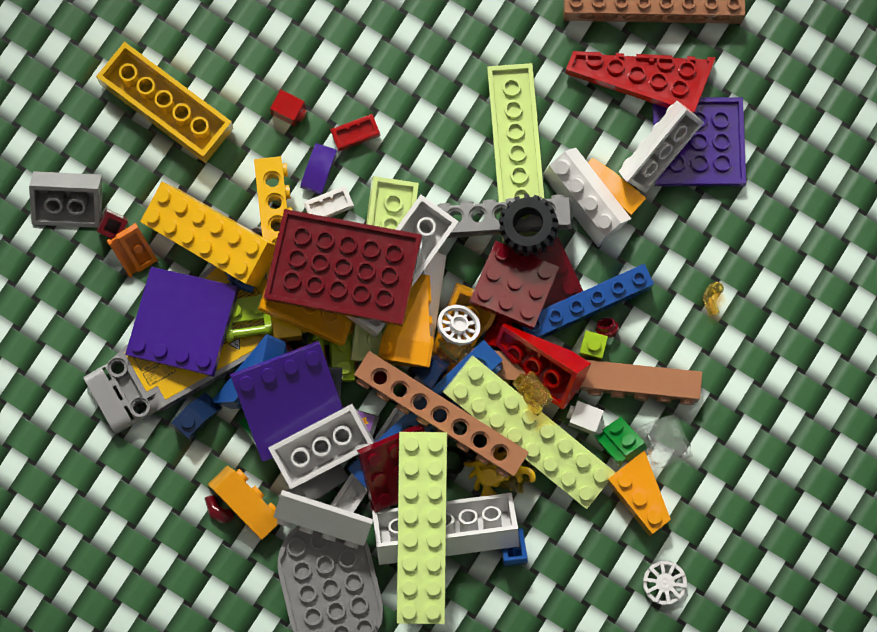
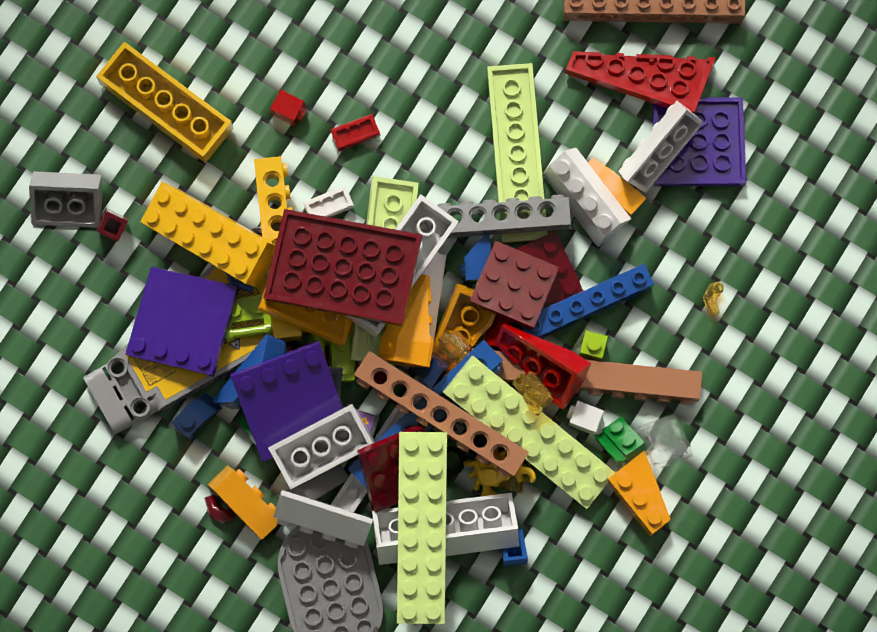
orange plate [107,223,158,278] -> none
dark purple slope [300,143,337,195] -> none
white wheel [437,305,480,346] -> none
black tyre [499,194,559,257] -> none
dark red plate [596,318,619,338] -> none
white wheel [643,561,687,605] -> none
none -> blue slope [460,233,491,285]

